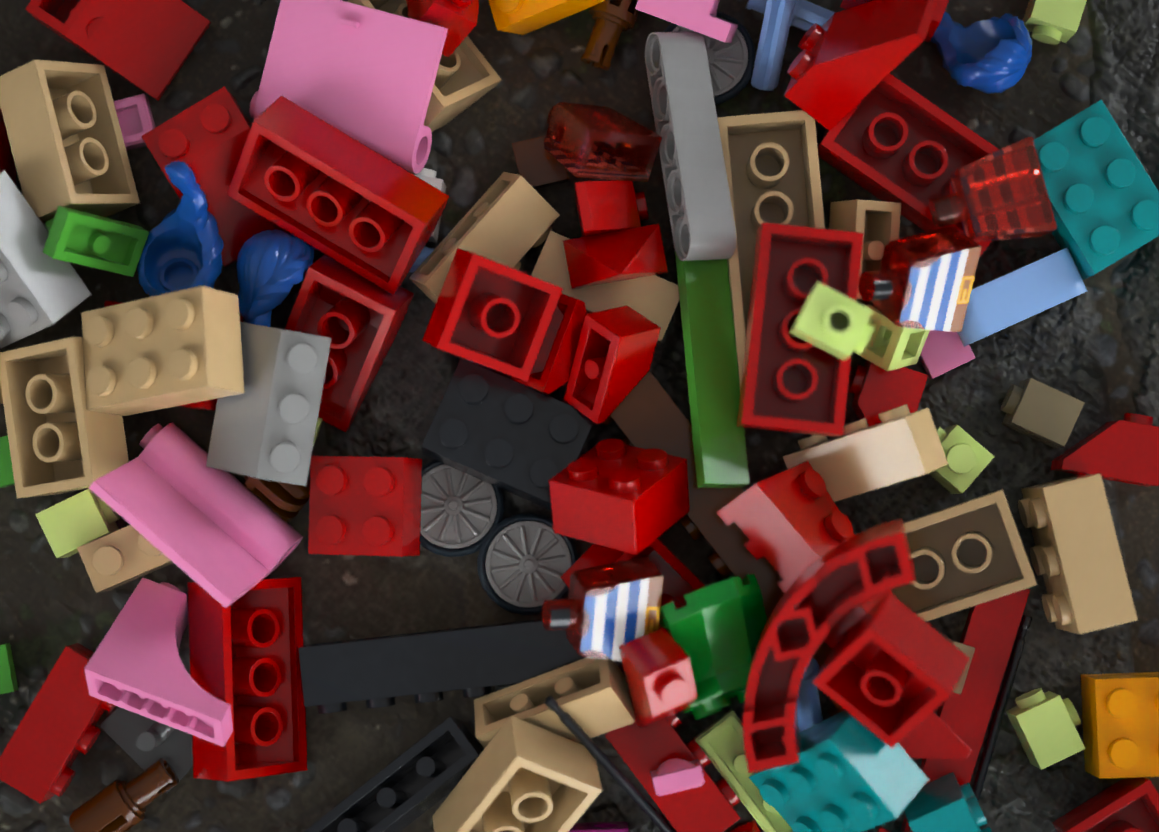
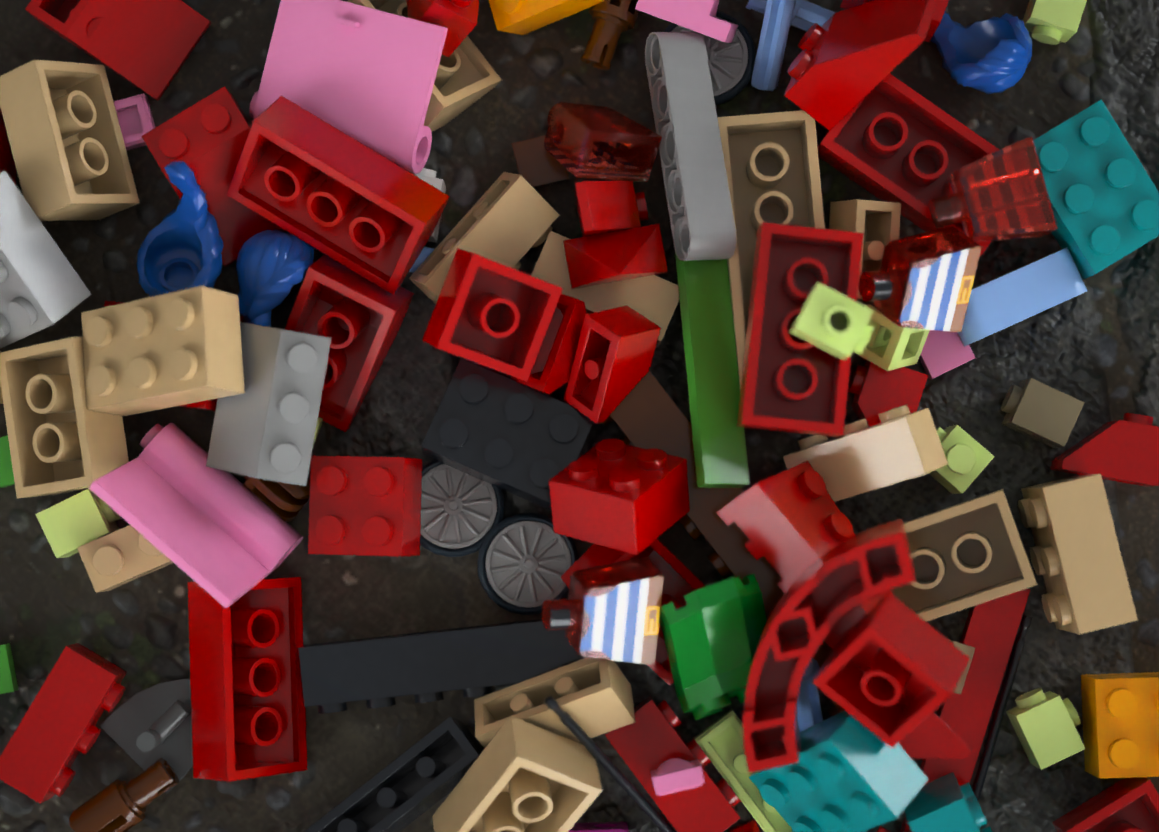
bright green tile [42,205,149,277] -> none
bright pink arch [84,577,233,747] -> none
red slope [619,627,698,729] -> none

